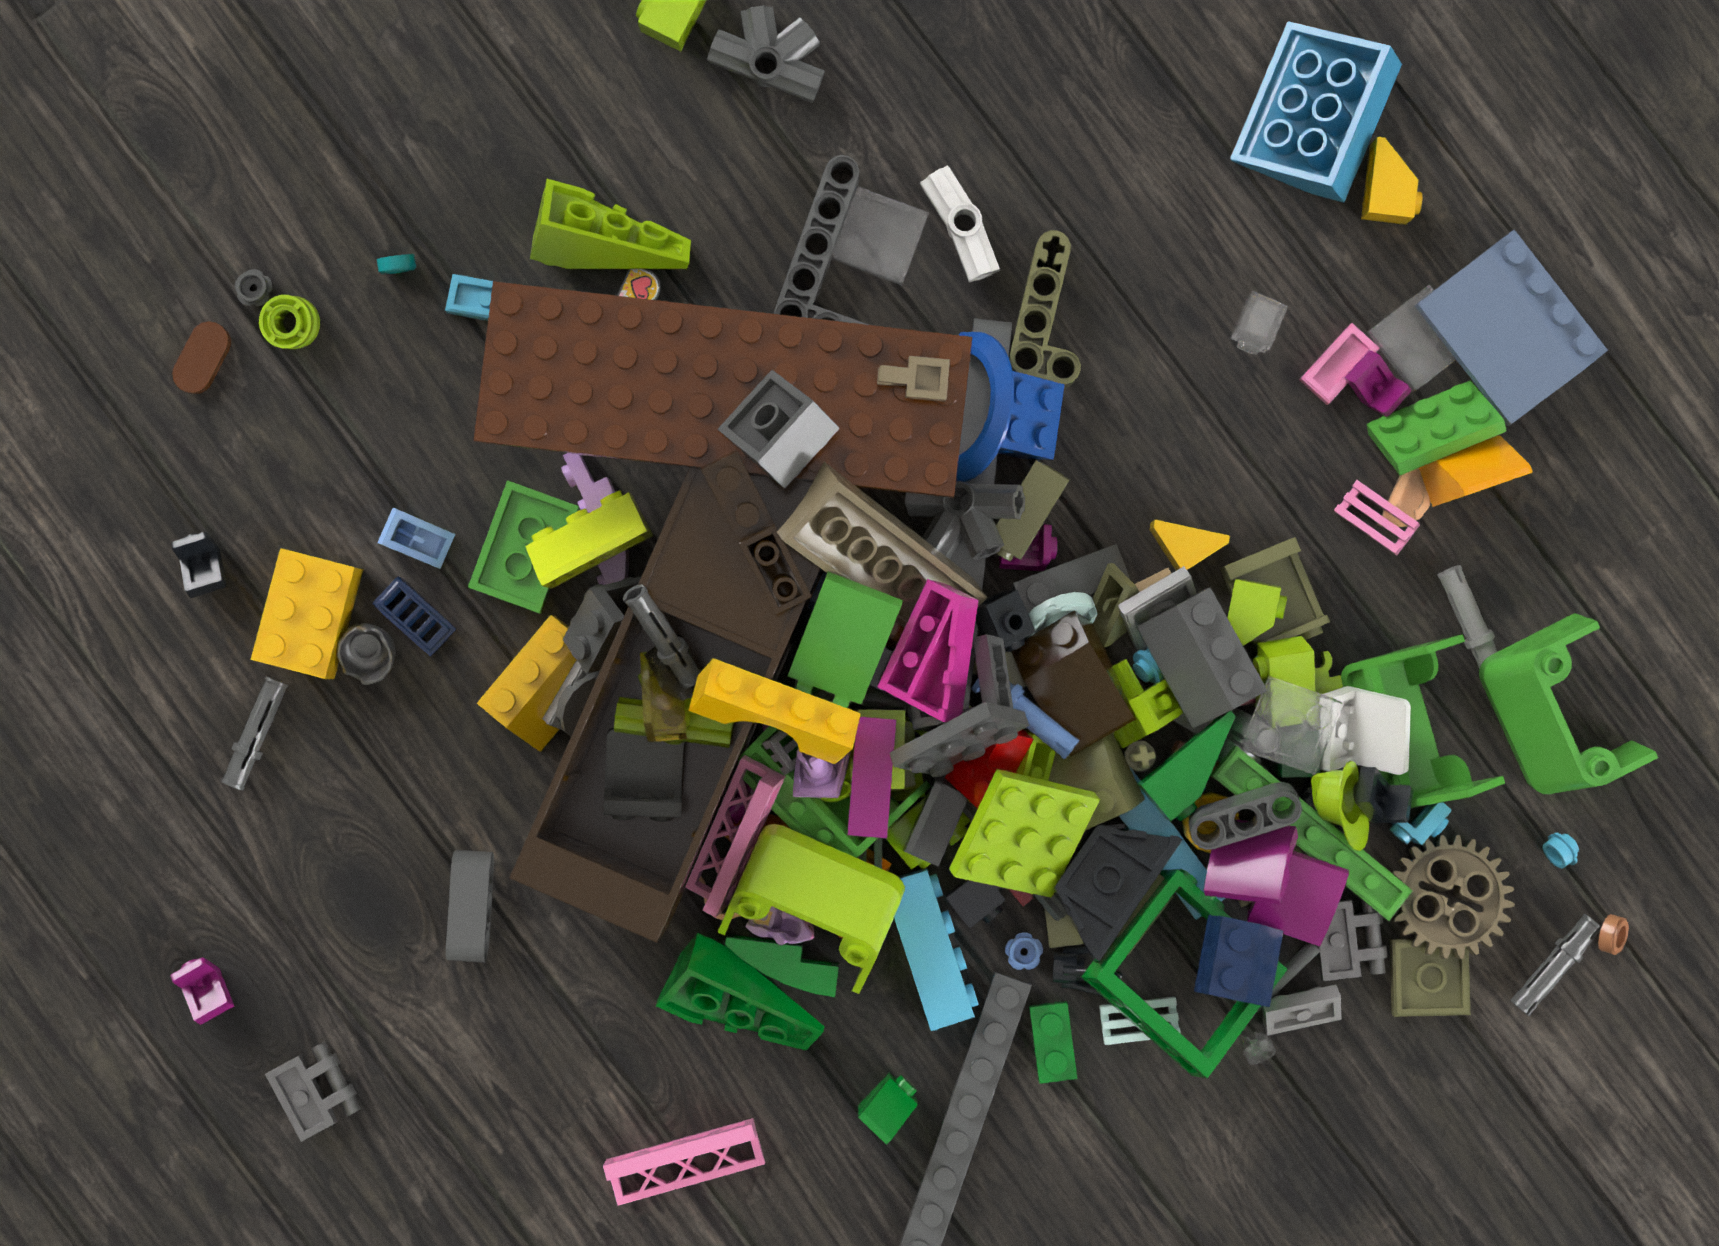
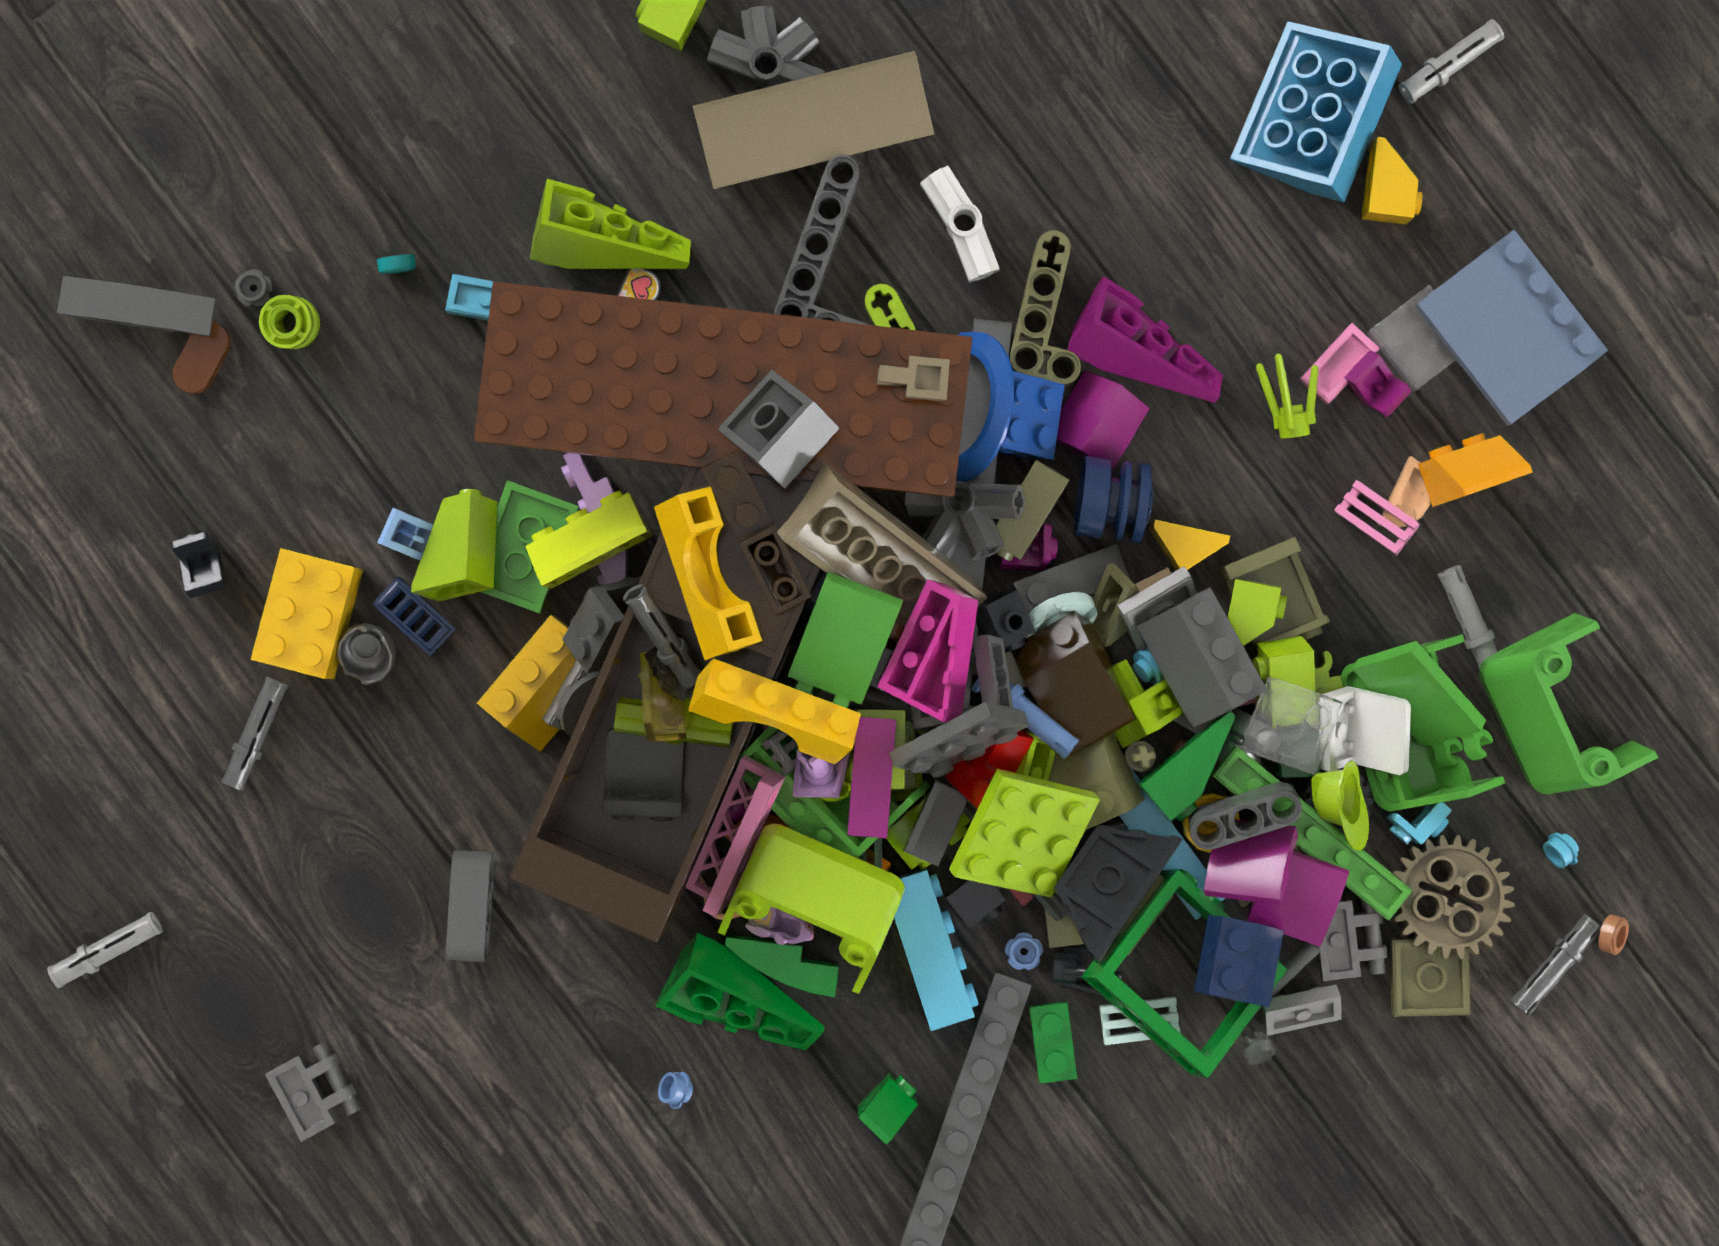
magenta bracket [170,957,234,1025] -> none
bright pink fence [603,1118,765,1206] -> none
clear plate [832,186,929,285] -> none
clear brick [1230,291,1288,355] -> none
black bracket [1353,767,1414,823] -> none
bright green plate [1366,380,1506,475] -> none
none -> light grey pin [47,912,163,988]
none -> dark grey slope [57,276,216,337]
none -> lime slope [411,489,498,602]
none -> yellow arch [654,486,762,660]
none -> medium blue plate [658,1072,693,1109]
none -> dark tan arch [693,51,935,189]
none -> lime beam [865,284,916,330]
none -> magenta slope [1056,370,1150,472]
none -> magenta wedge [1068,276,1223,403]
none -> dark blue wheel [1074,456,1153,543]
none -> lime plant [1256,354,1319,439]
none -> bright green tile [1353,641,1493,768]
none -> light grey pin [1398,19,1504,104]

